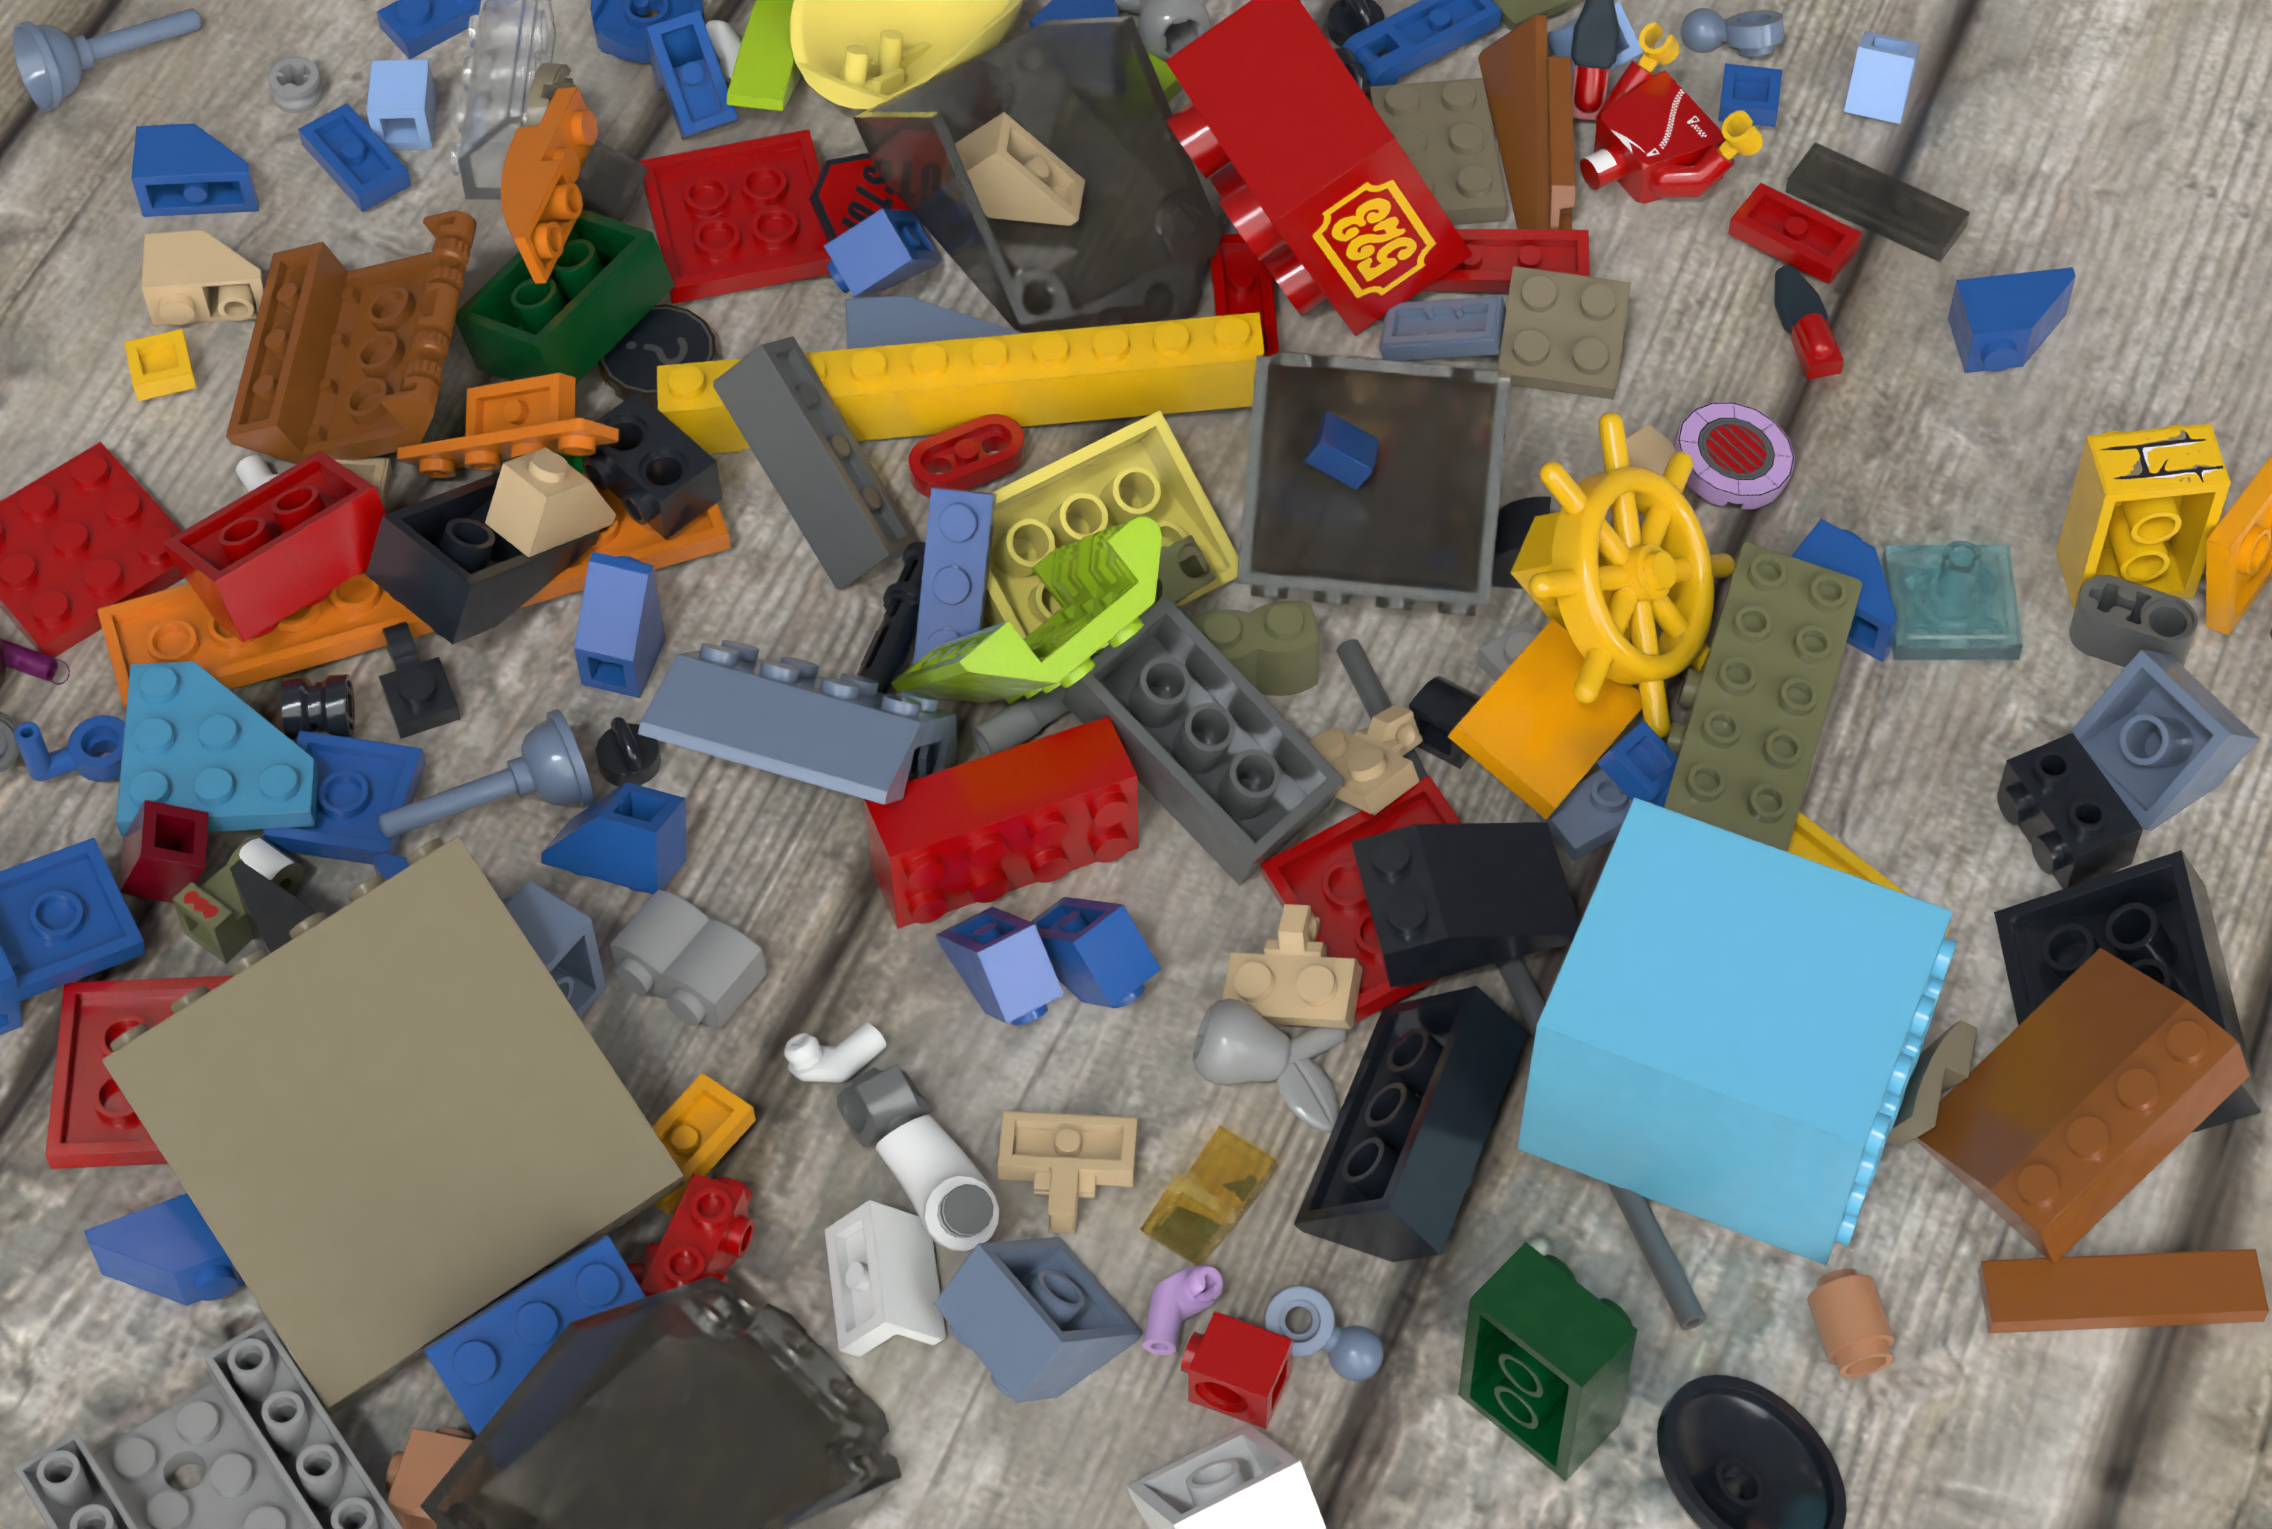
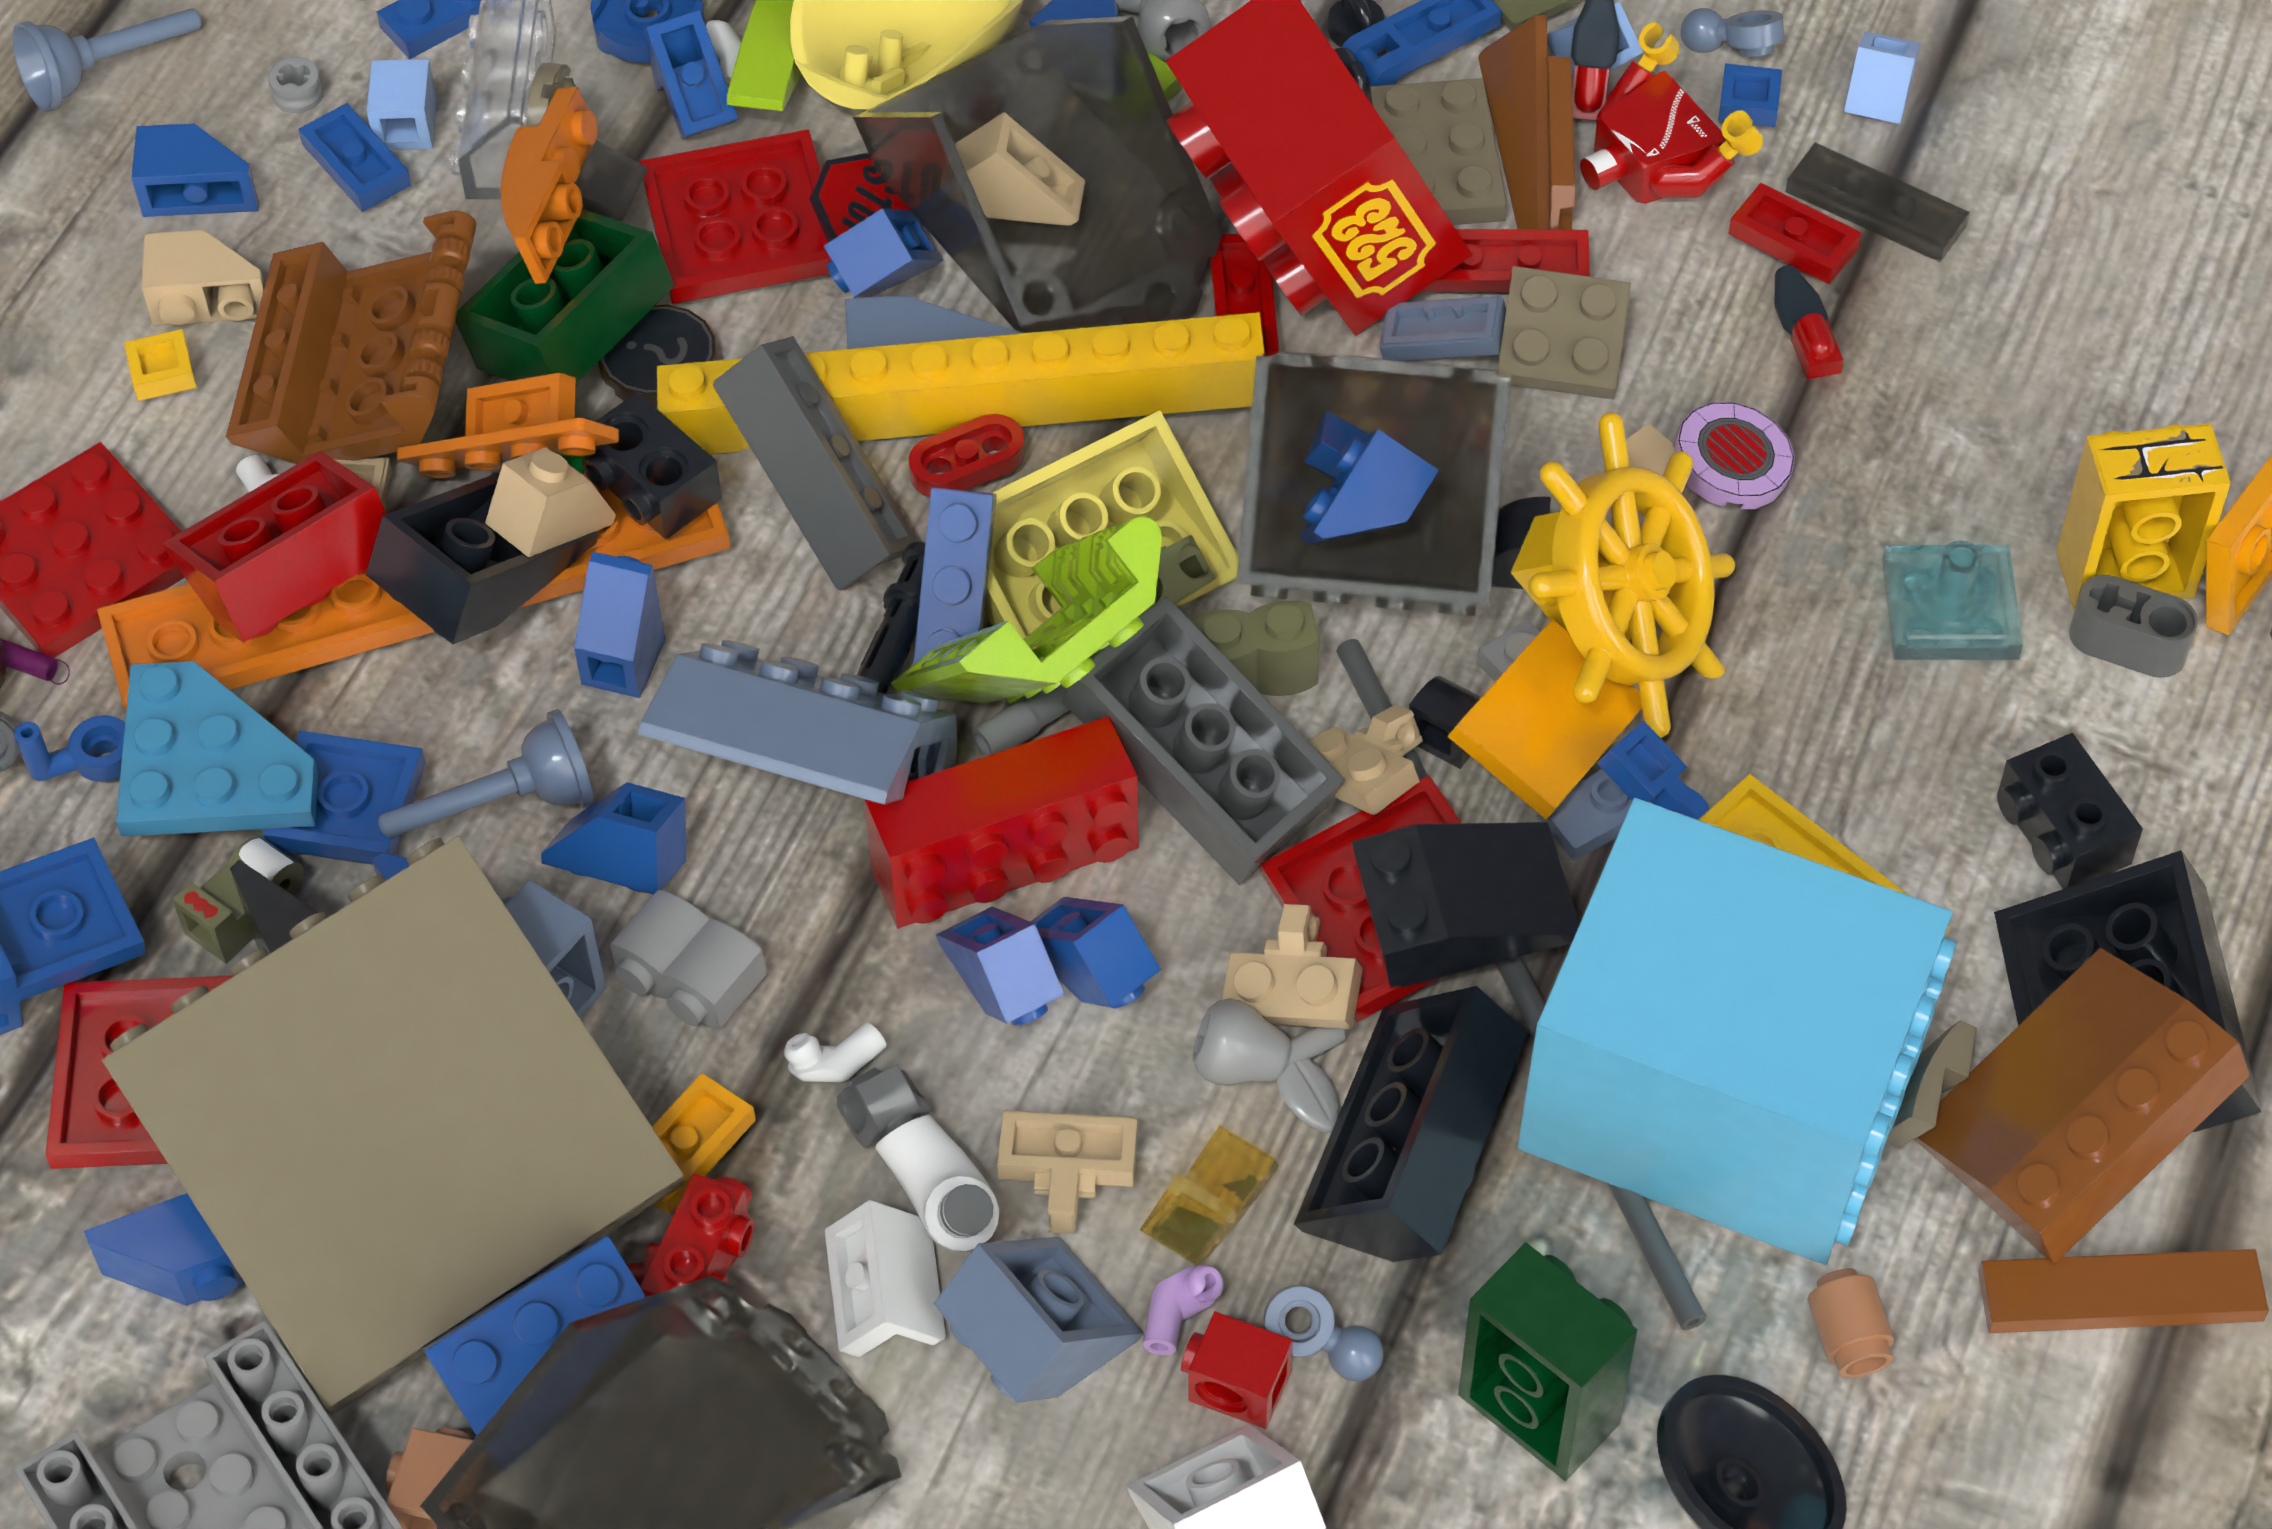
dark red brick [119,800,209,904] -> none
black wheel [281,674,355,740] -> none
black plate [379,621,461,739] -> none
black tile [596,717,661,787] -> none
olive bracket [1663,542,1862,852] -> none
blue slope [1791,519,1897,662] -> none
blue slope [1948,267,2076,373] -> none
sand blue slope [2069,649,2260,831] -> none
none -> blue slope [1299,429,1439,545]

